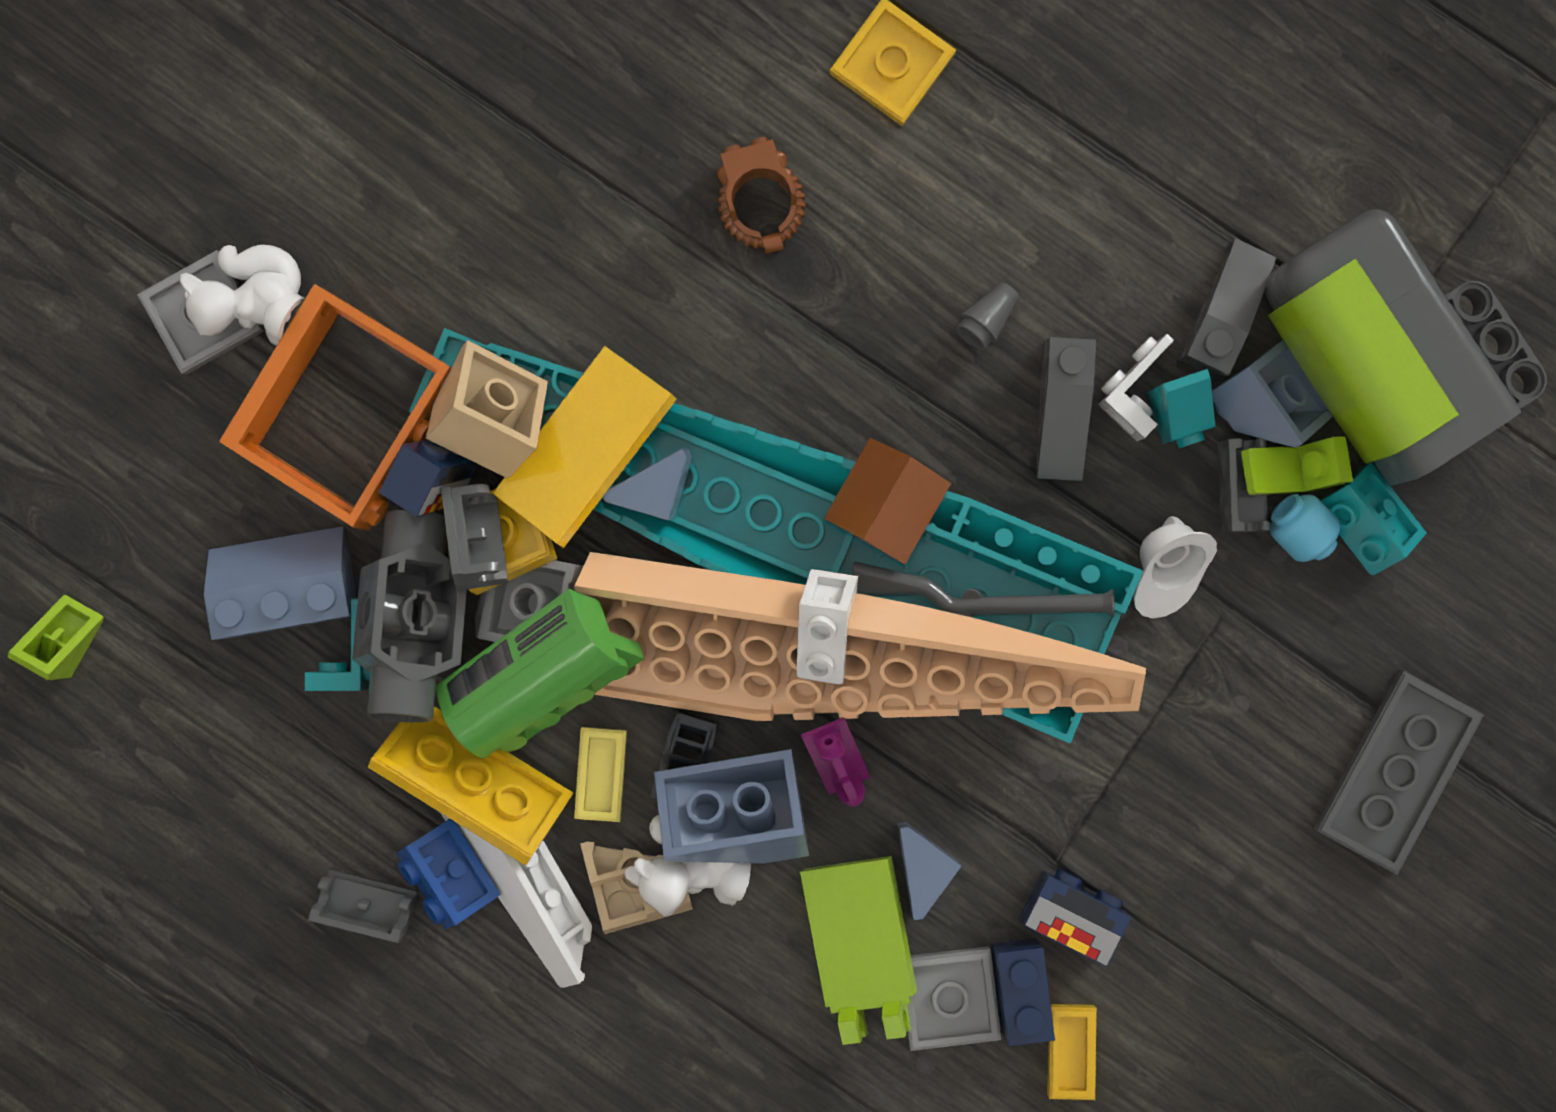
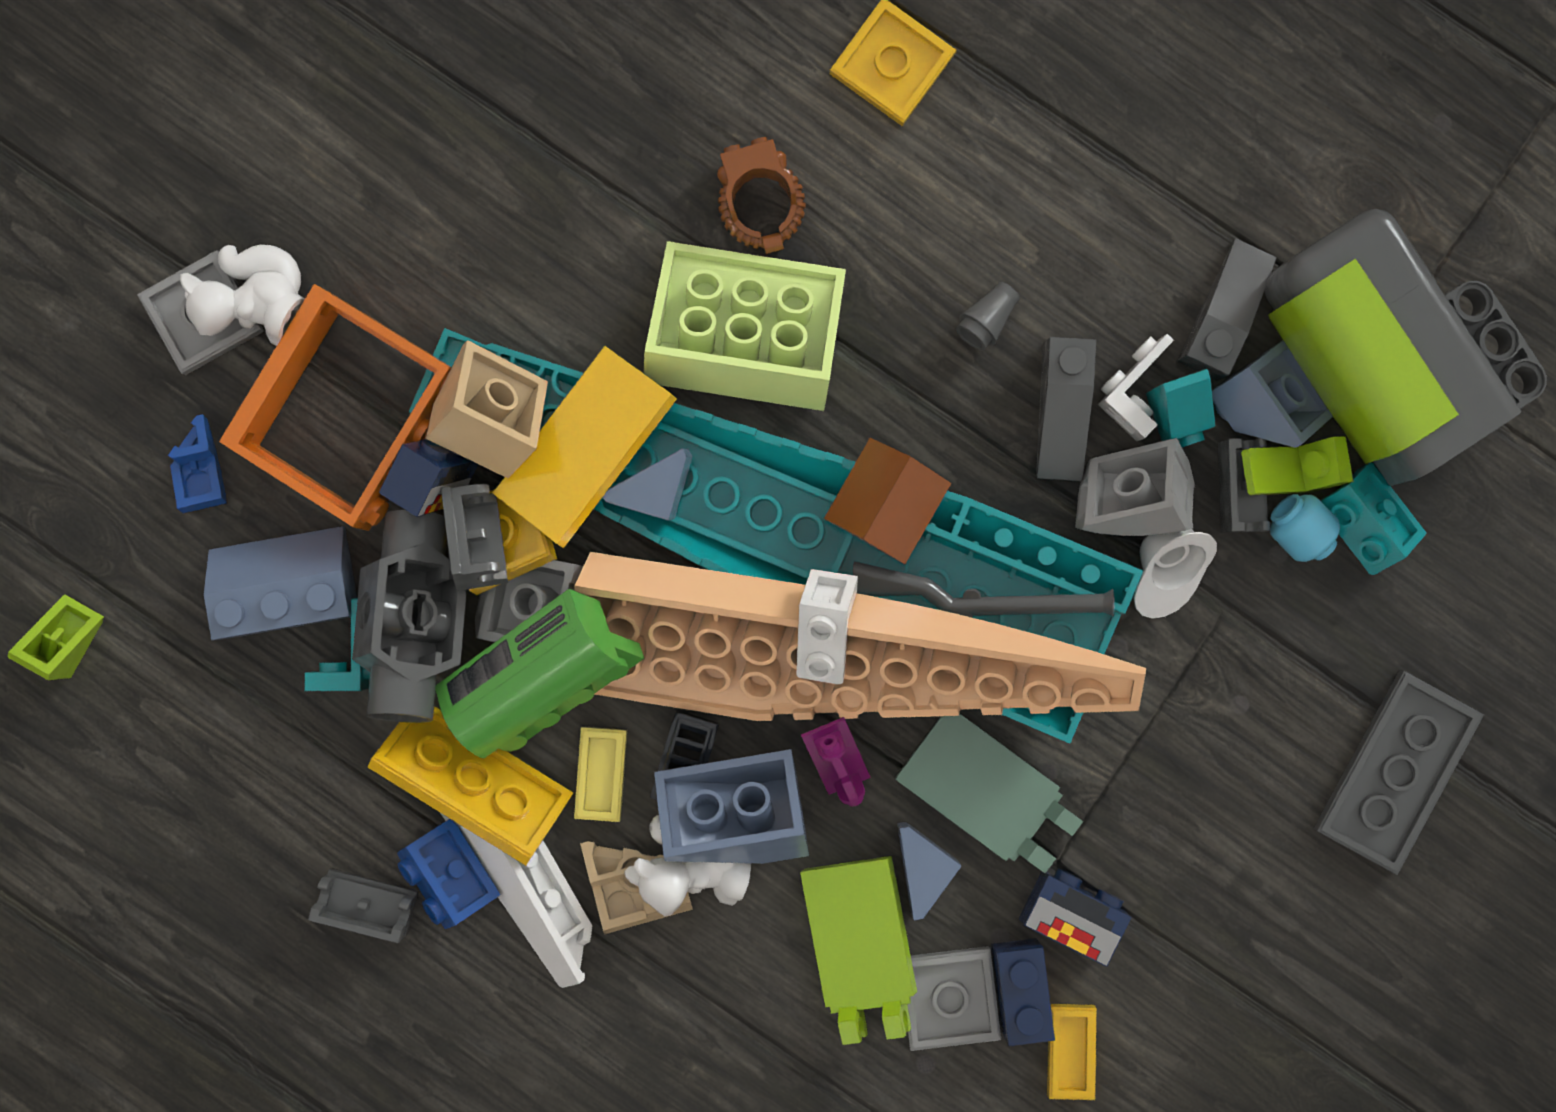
none -> blue slope [168,414,227,513]
none -> yellowish green slope [644,241,846,411]
none -> sand green tile [895,713,1083,873]
none -> light grey slope [1075,438,1195,536]

